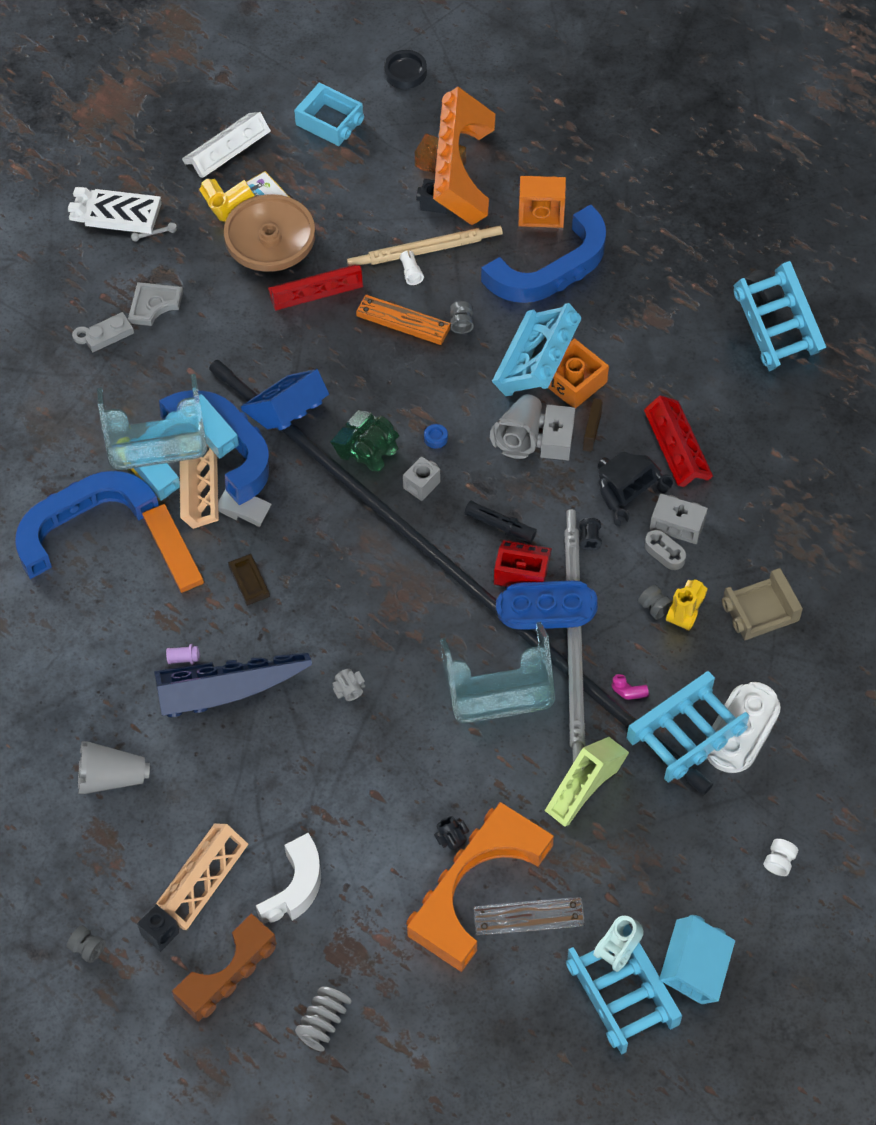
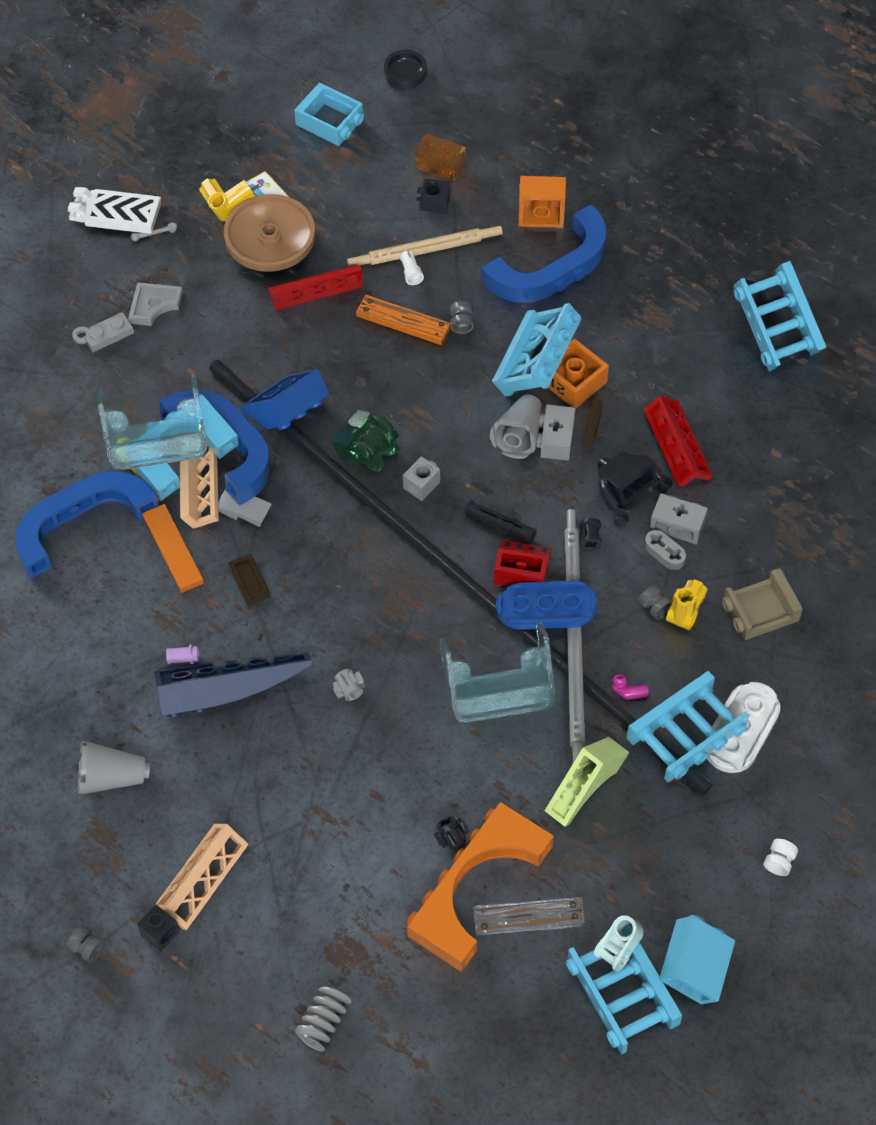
dark orange arch [172,913,277,1022] -> none
white fence [182,112,271,177] -> none
white arch [256,833,321,924] -> none
blue tile [424,424,448,449] -> none
orange arch [433,87,496,225] -> none

